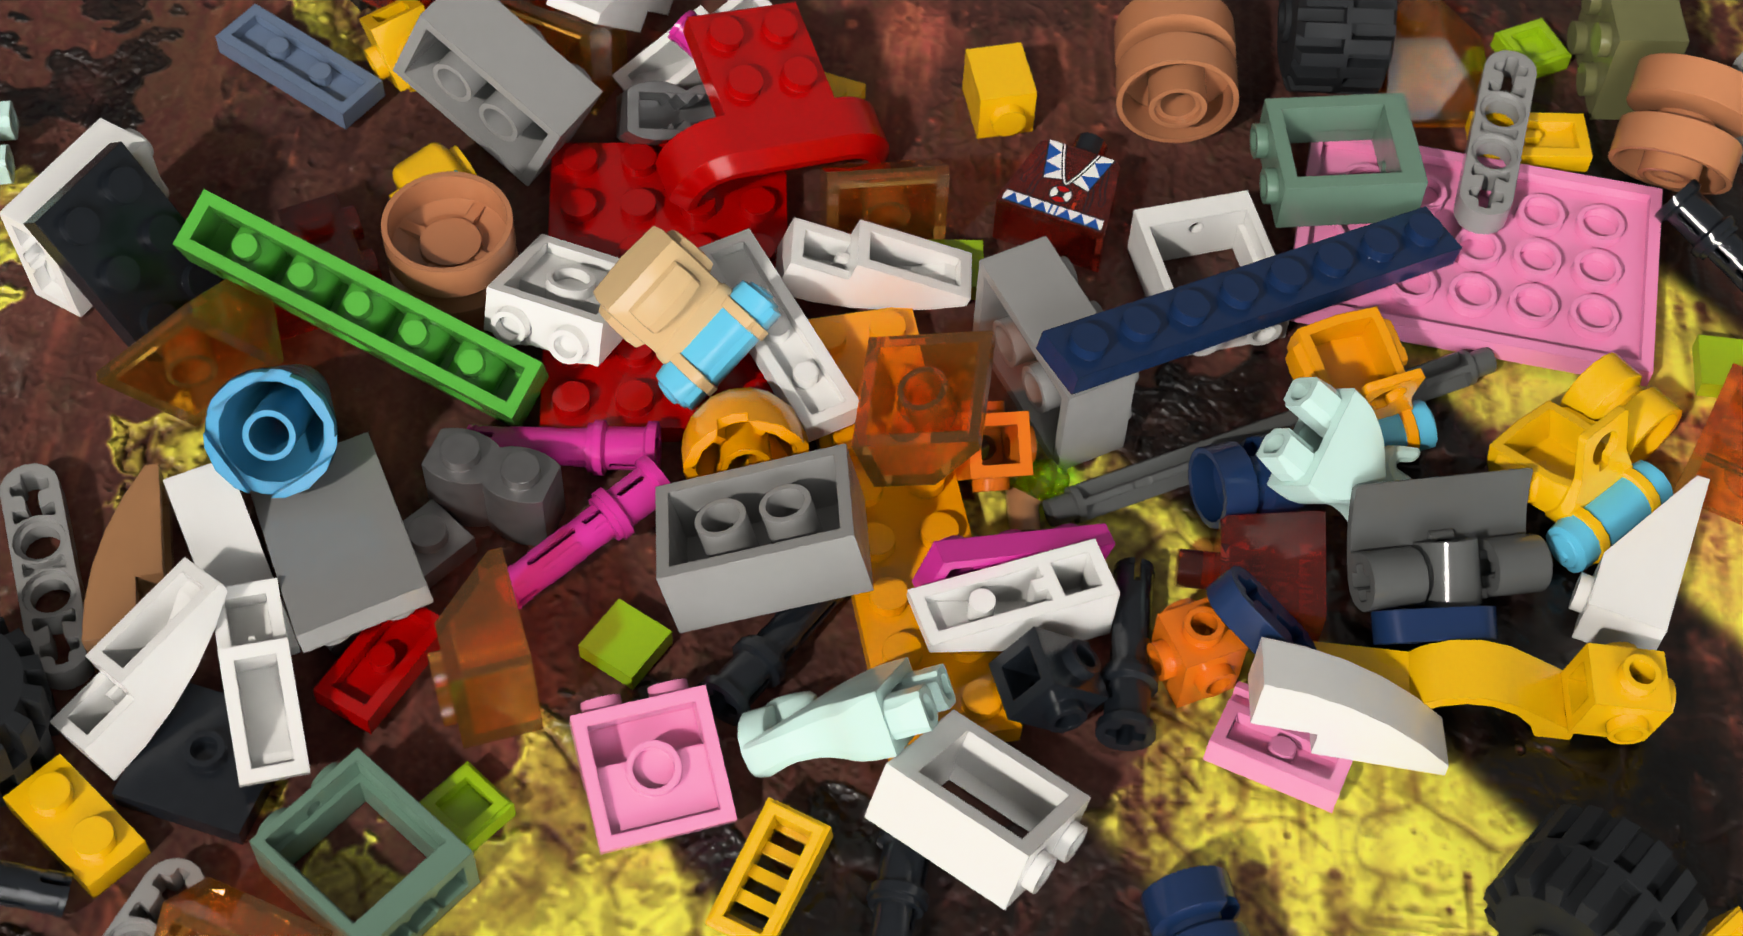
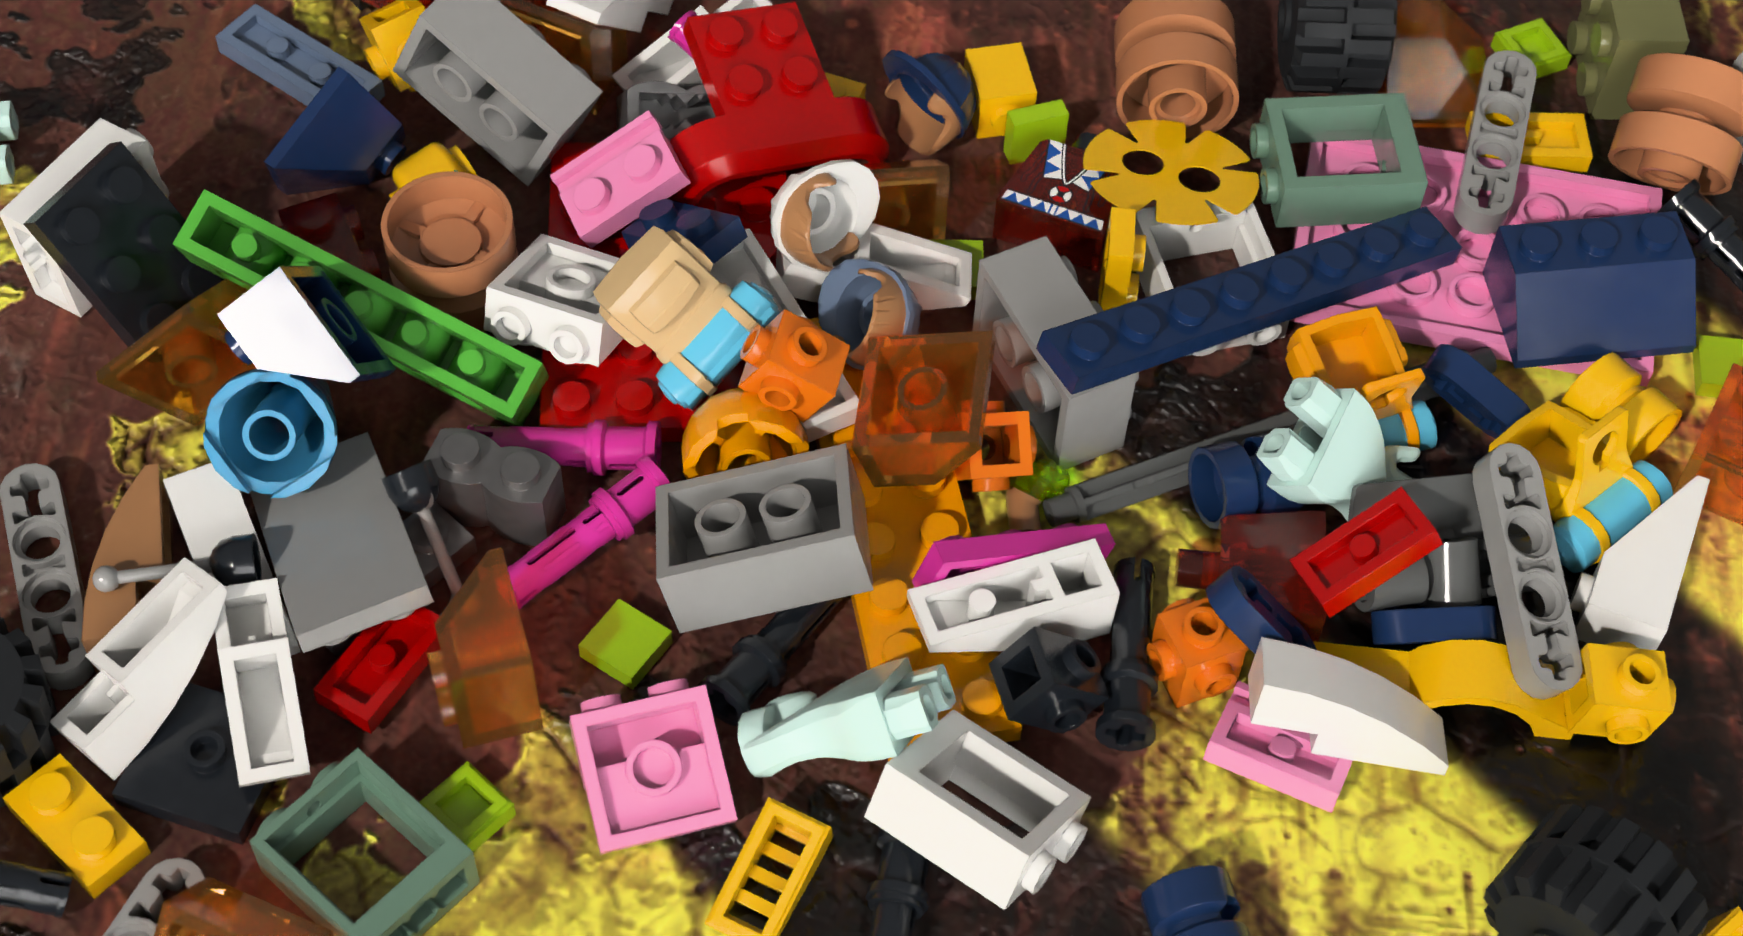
none -> black hinge [92,533,262,592]
none -> slope [217,266,396,383]
none -> dark blue slope [264,66,407,195]
none -> black hinge [381,459,476,616]
none -> bright pink plate [550,110,691,248]
none -> dark blue plate [621,199,748,265]
none -> orange brick [738,309,850,423]
none -> white piece [770,159,880,272]
none -> sand blue piece [818,259,922,372]
none -> piece [882,50,976,156]
none -> lime tile [1003,99,1069,165]
none -> yellow piece [1083,120,1259,225]
none -> yellow plate [1098,207,1146,311]
none -> red plate [1289,486,1443,618]
none -> dark blue beam [1422,344,1531,439]
none -> light grey beam [1472,443,1583,700]
none -> dark blue slope [1482,211,1696,369]

